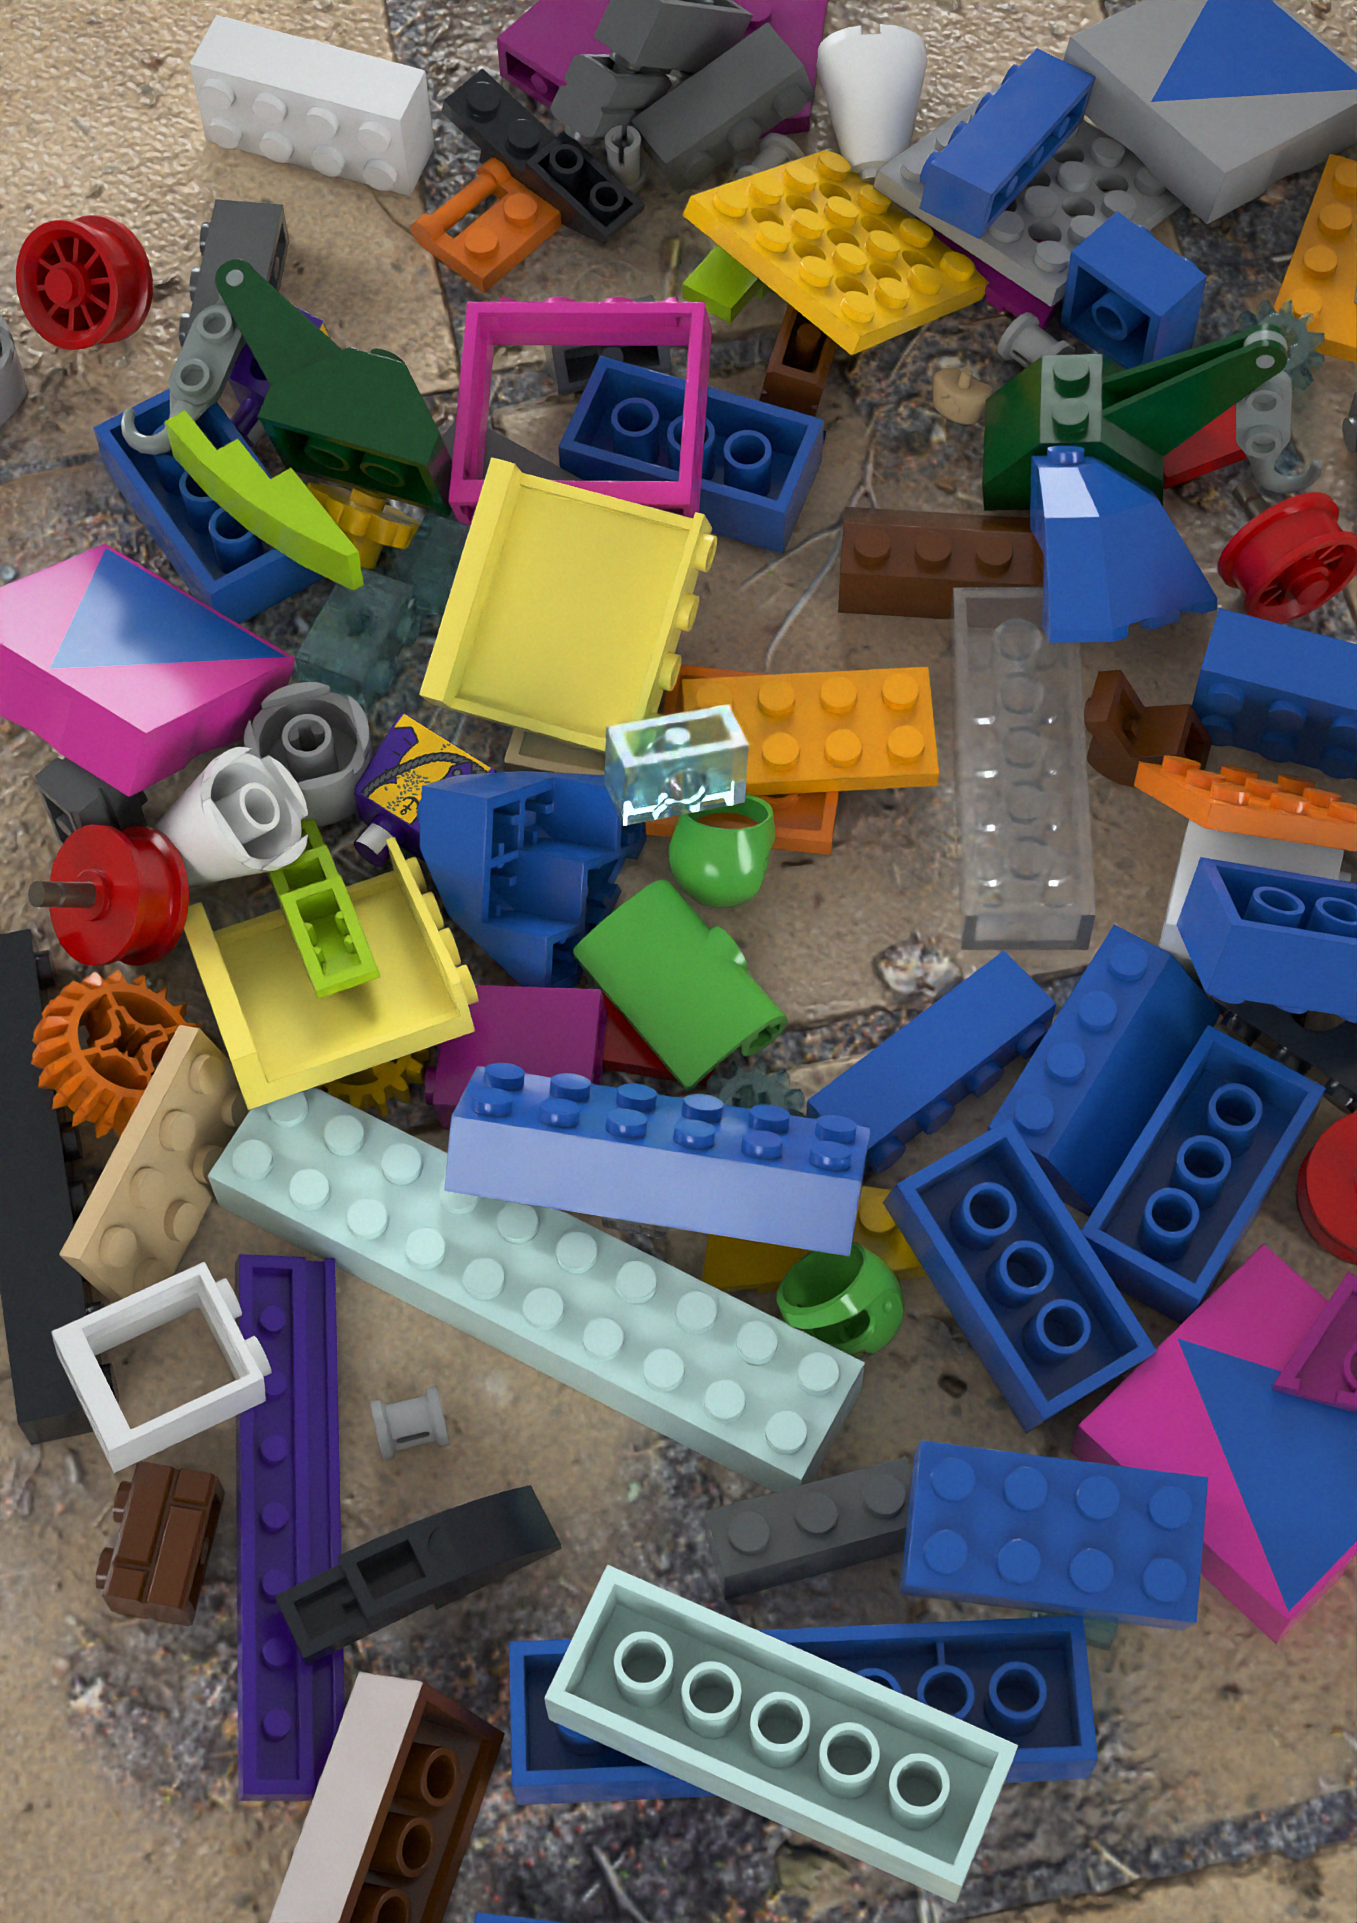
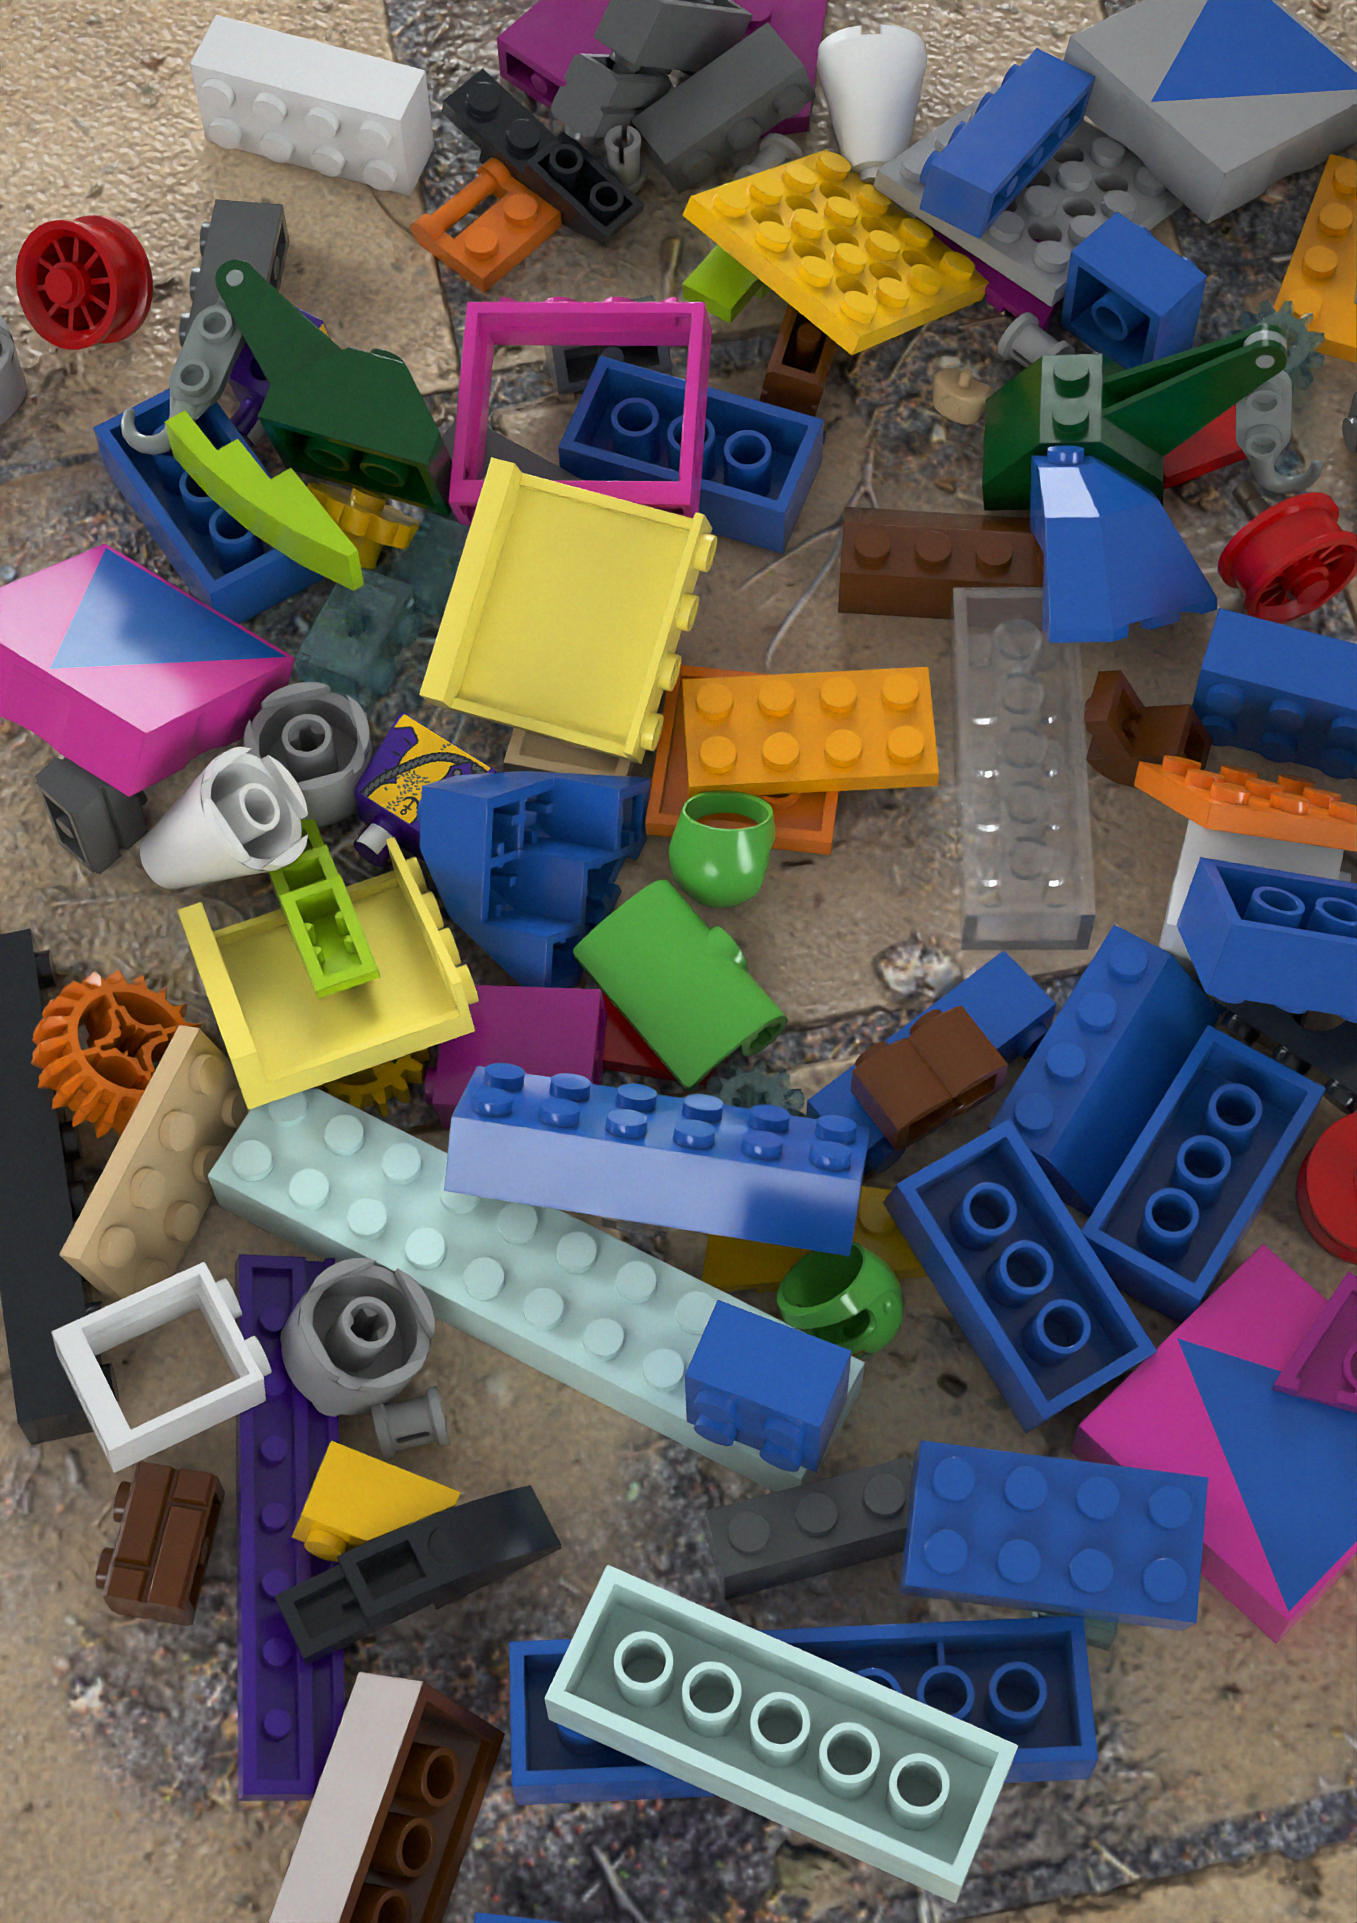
red wheel [28,824,189,966] -> none
clear light blue brick [604,704,749,826] -> none
none -> light grey brick [280,1258,435,1417]
none -> yellow slope [292,1441,461,1562]
none -> blue brick [685,1300,852,1473]
none -> reddish brown brick [850,1005,1008,1151]

